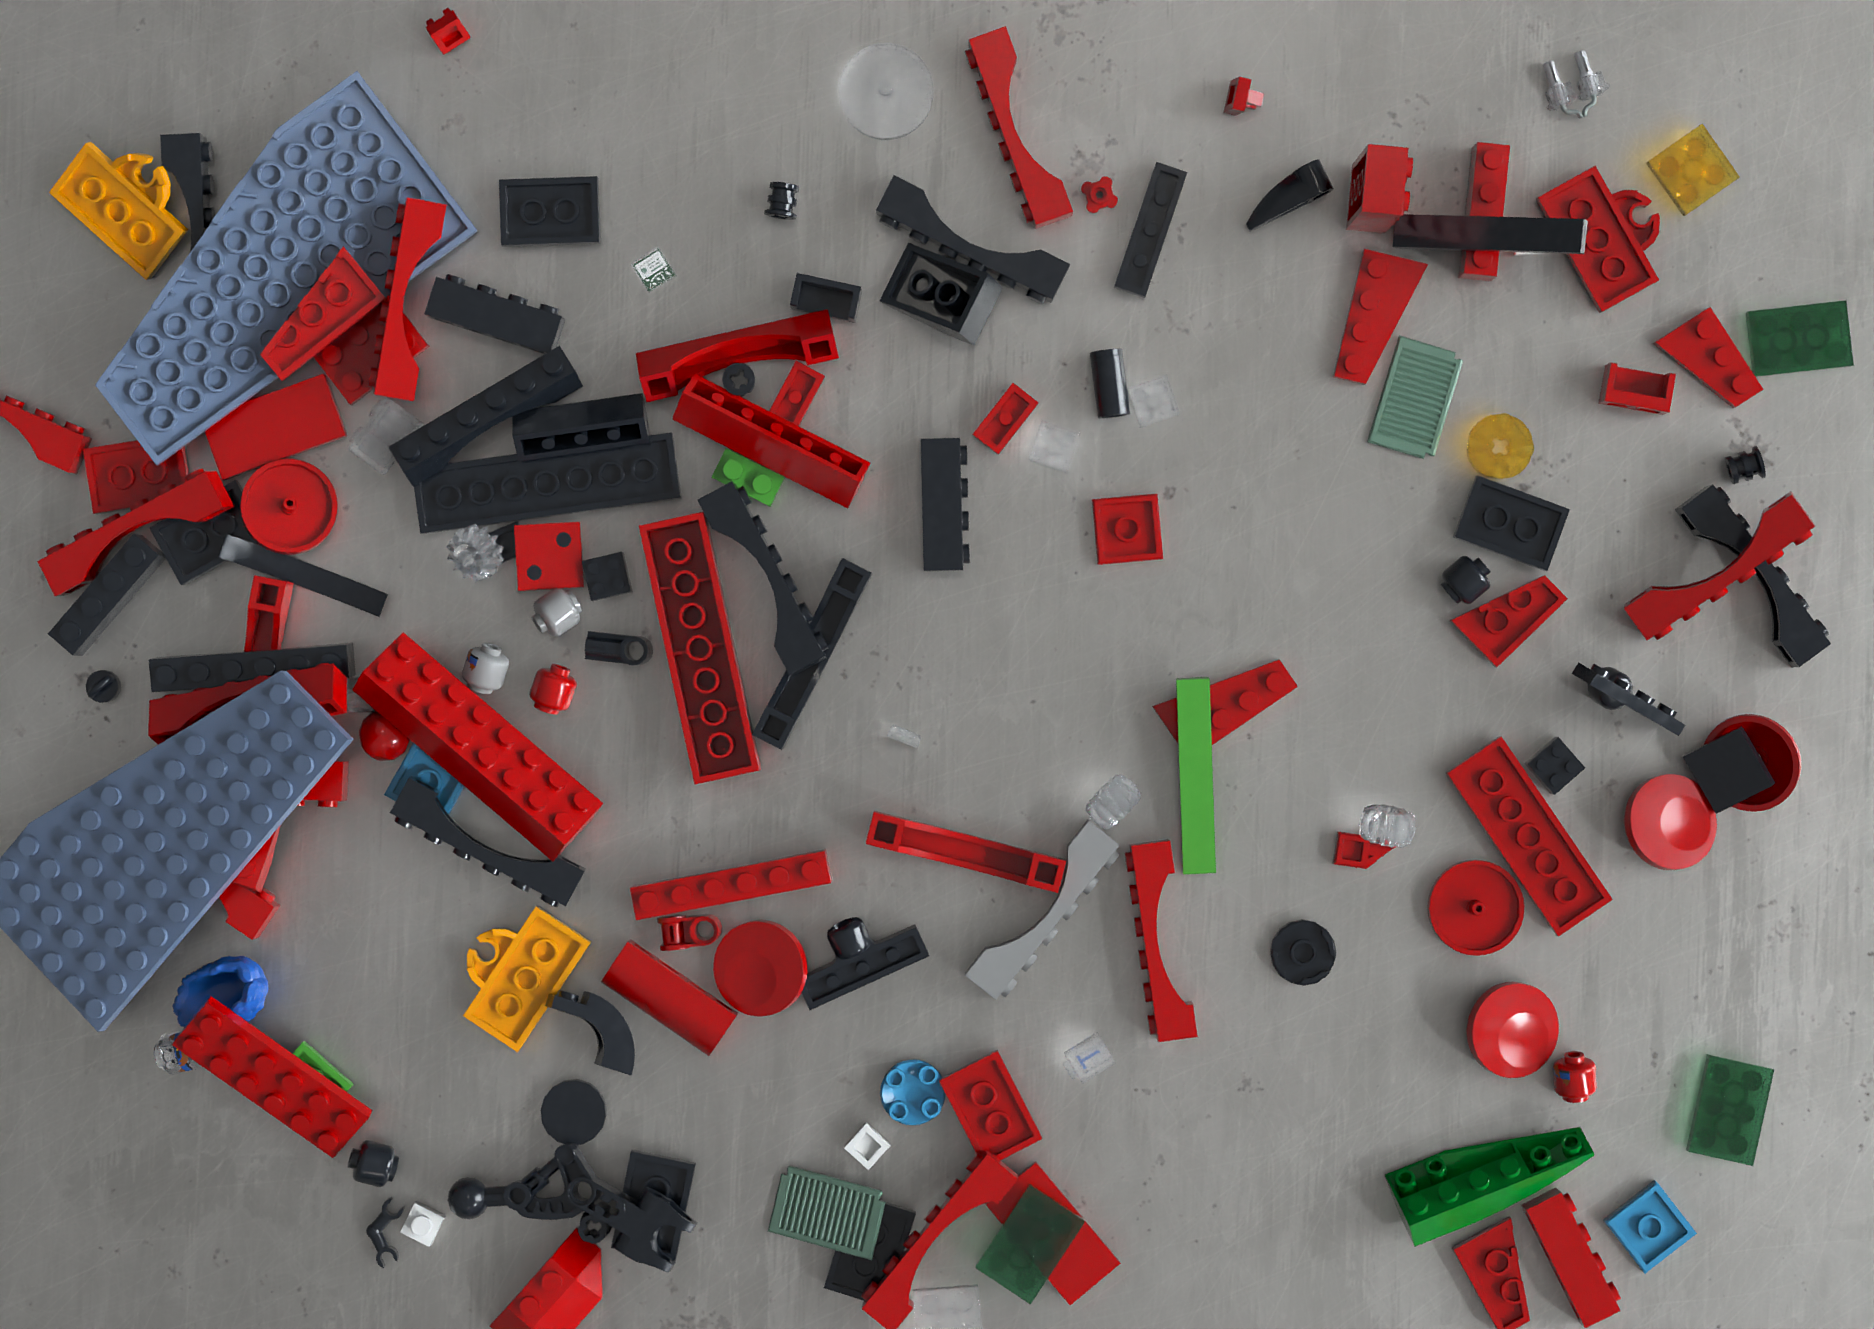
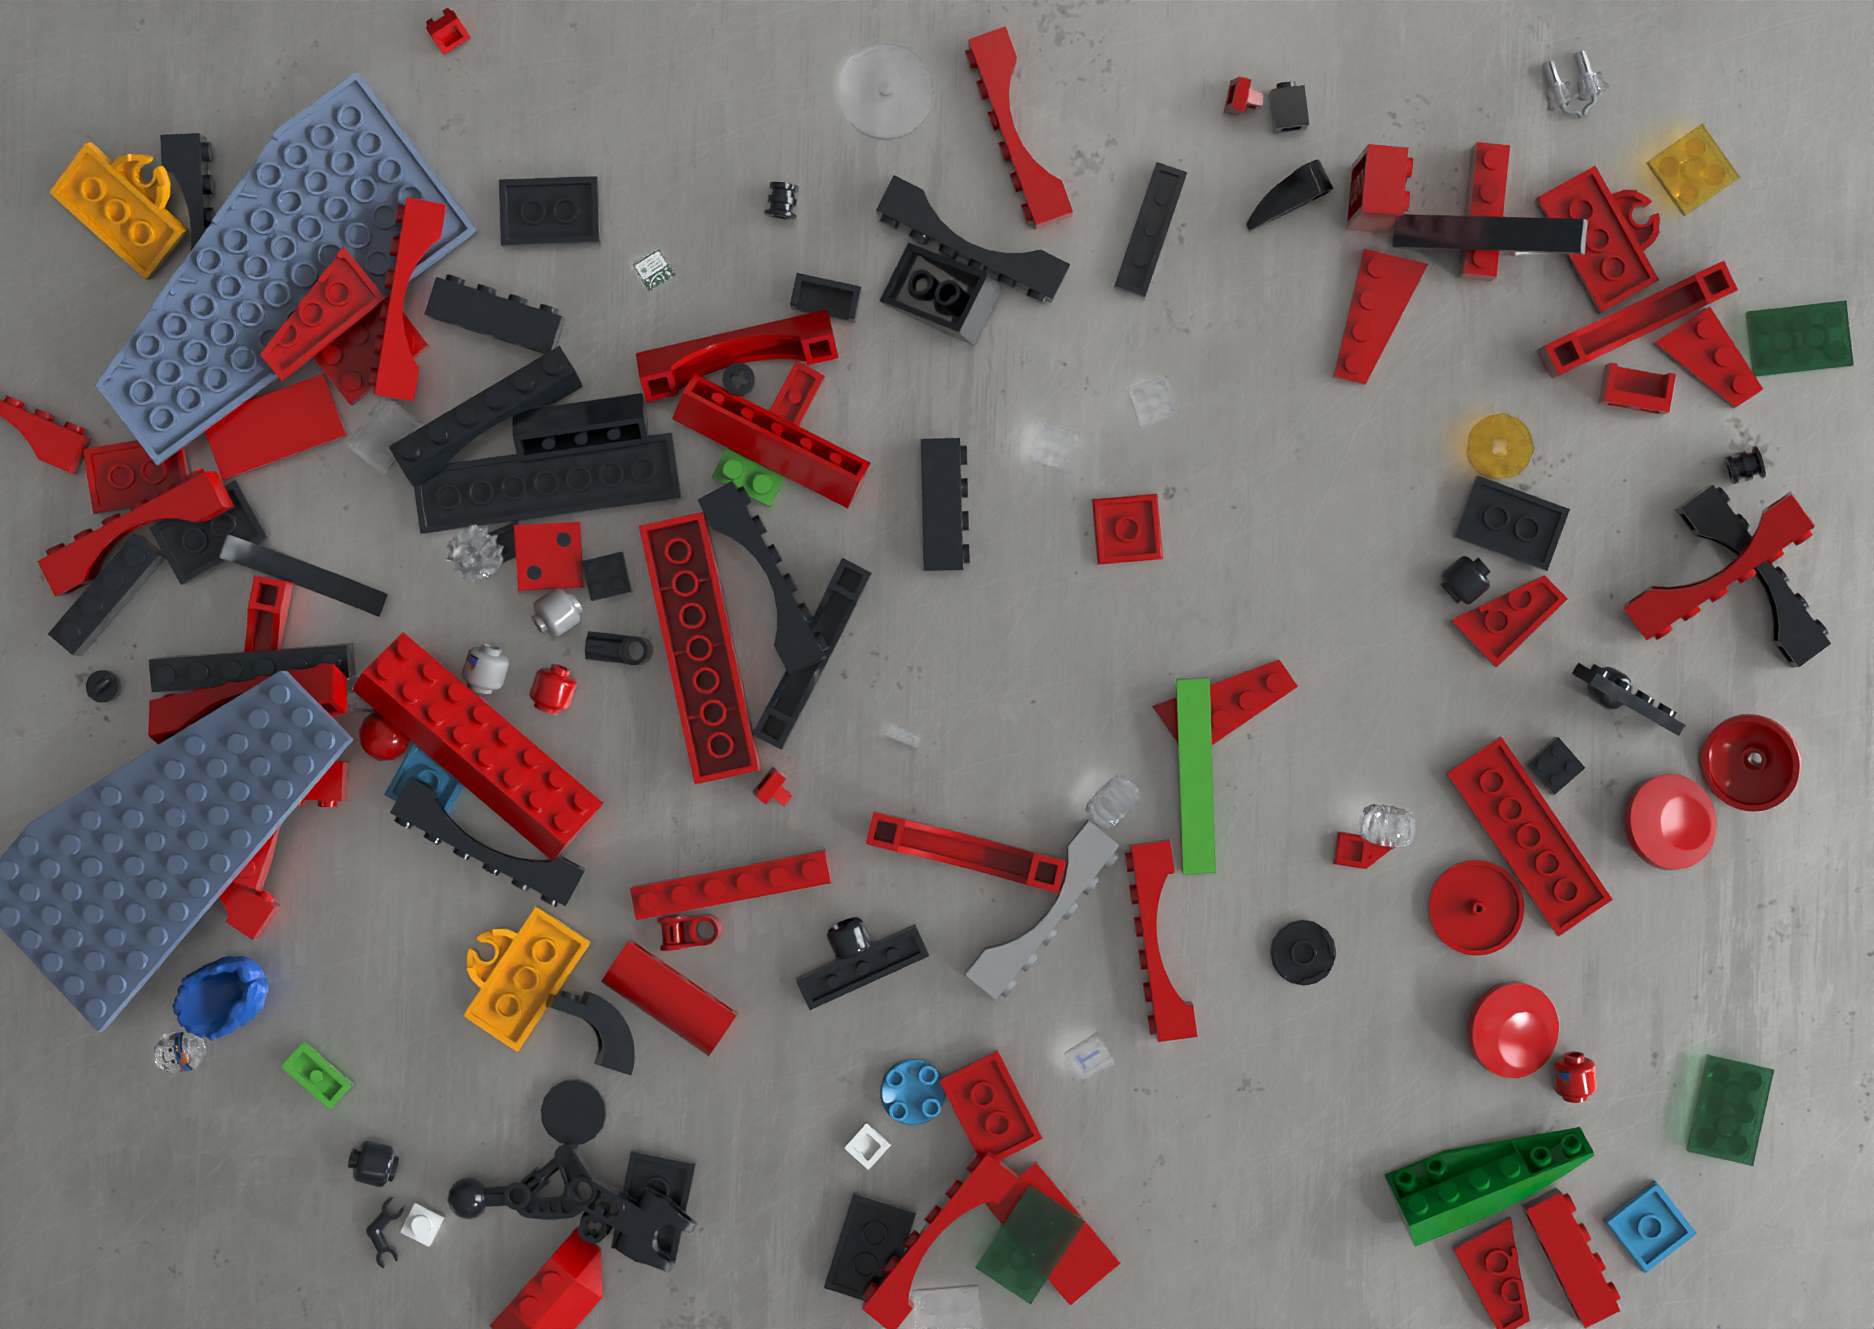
red plate [172,996,373,1158] -> none
red piece [240,459,338,555] -> none
red piece [713,920,807,1017] -> none
sand green window [768,1166,886,1260] -> none
red plate [972,383,1039,455] -> none
red plate [1081,176,1118,213] -> none
black pin [1090,348,1130,419] -> none
sand green window [1367,335,1463,459] -> none
black tile [1683,725,1775,814] -> none
none -> red tile [752,767,792,806]
none -> black brick [1269,81,1309,133]
none -> red arch [1538,261,1738,379]

